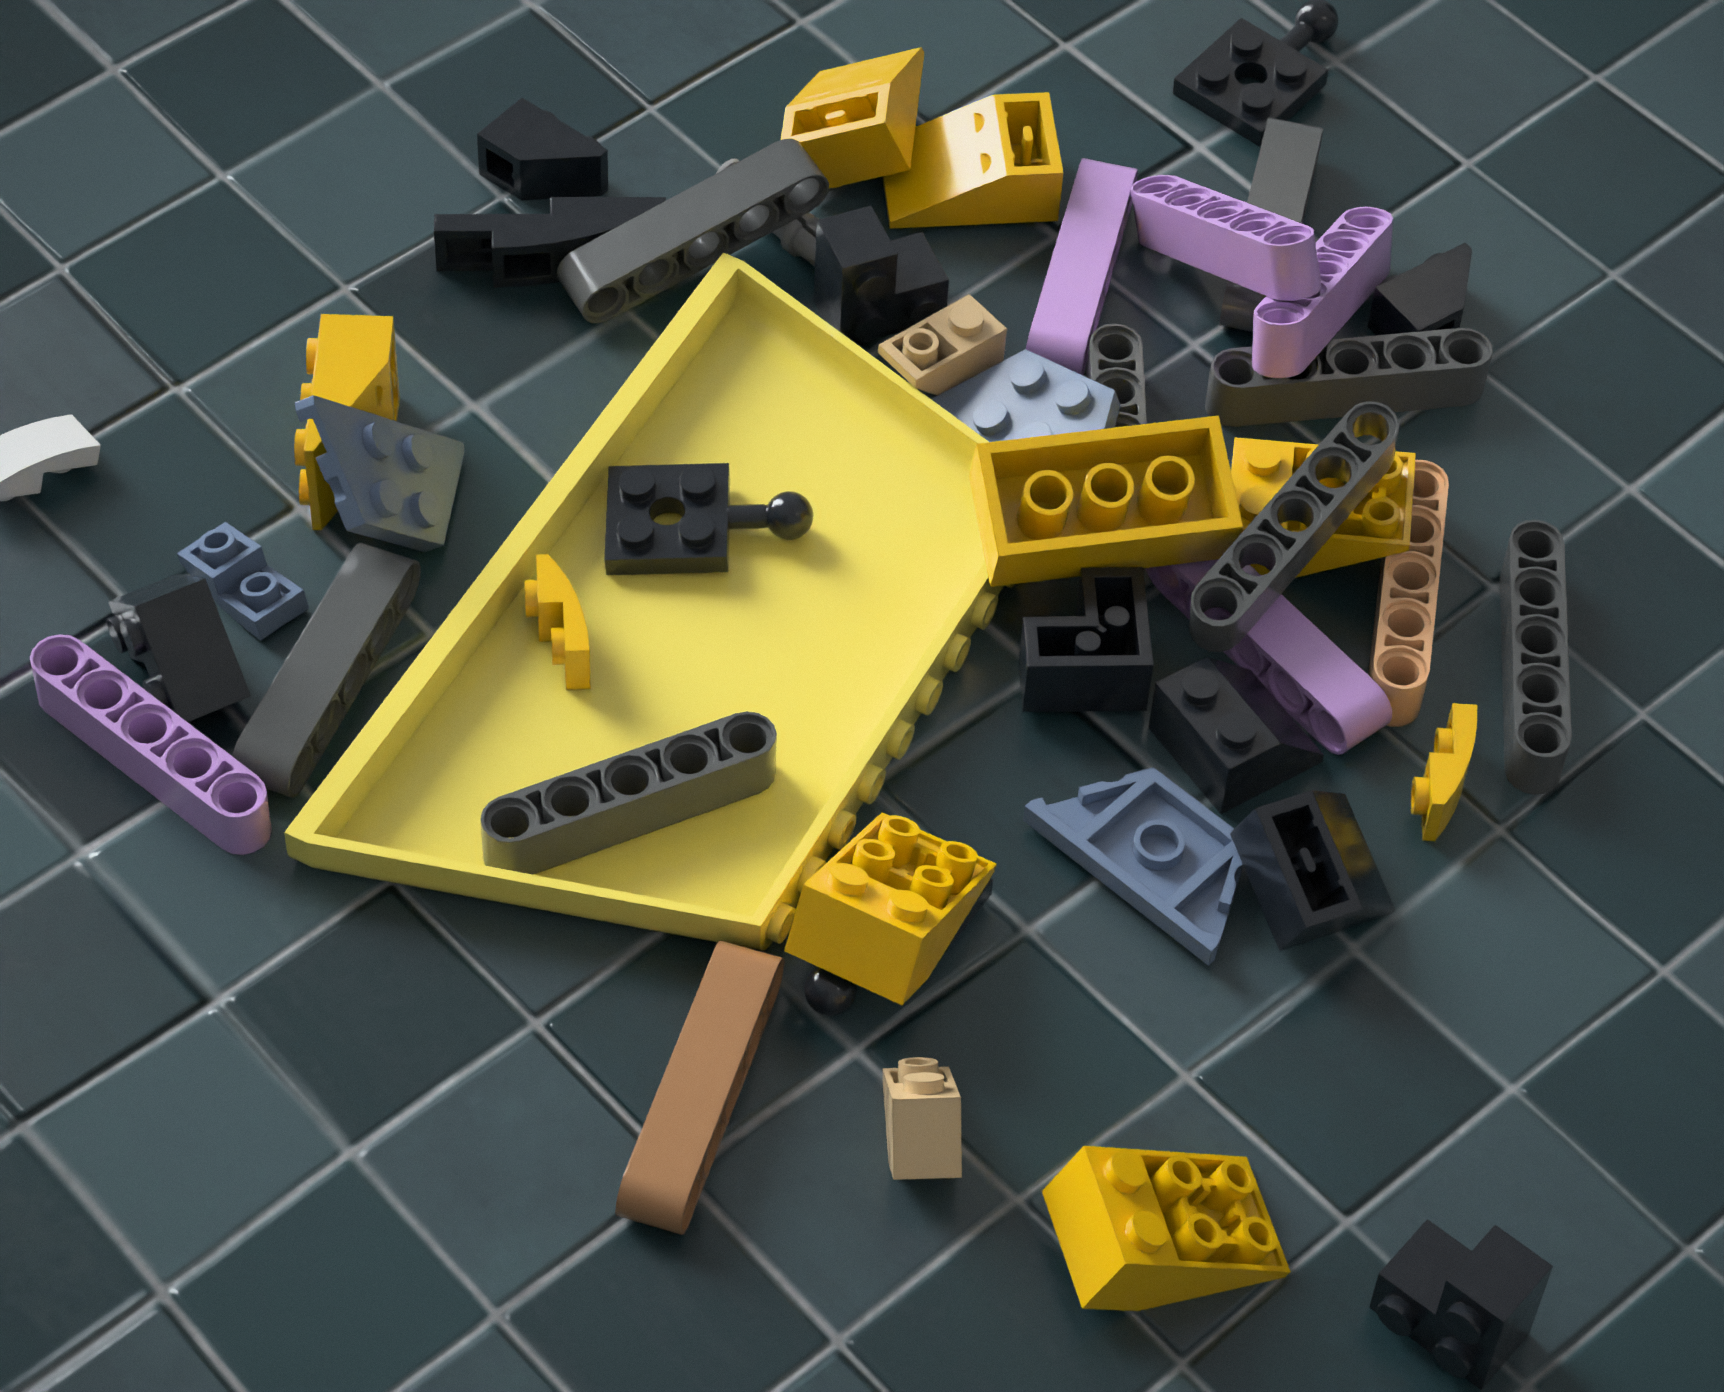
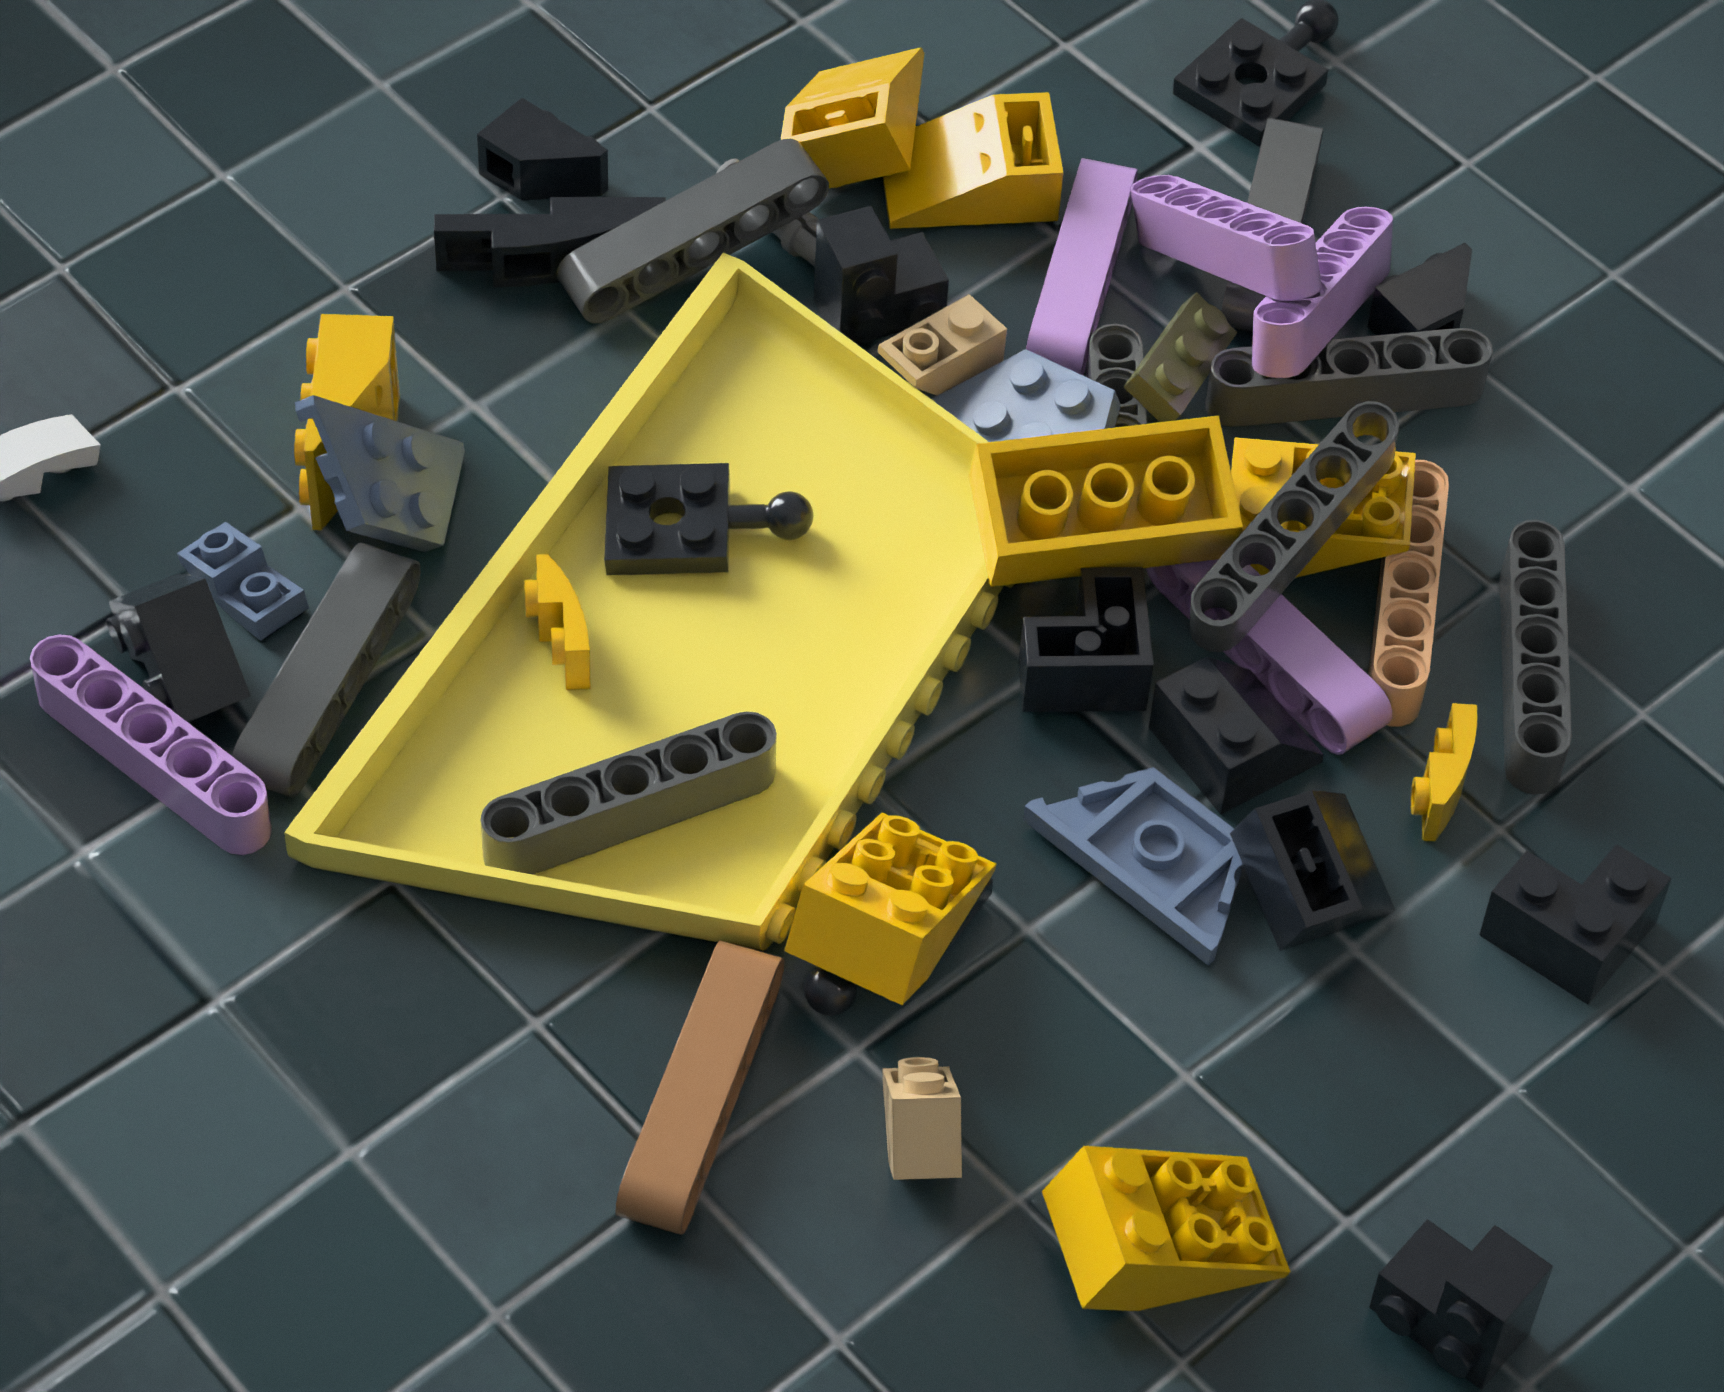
none -> olive plate [1123,292,1237,422]
none -> black brick [1479,844,1672,1005]

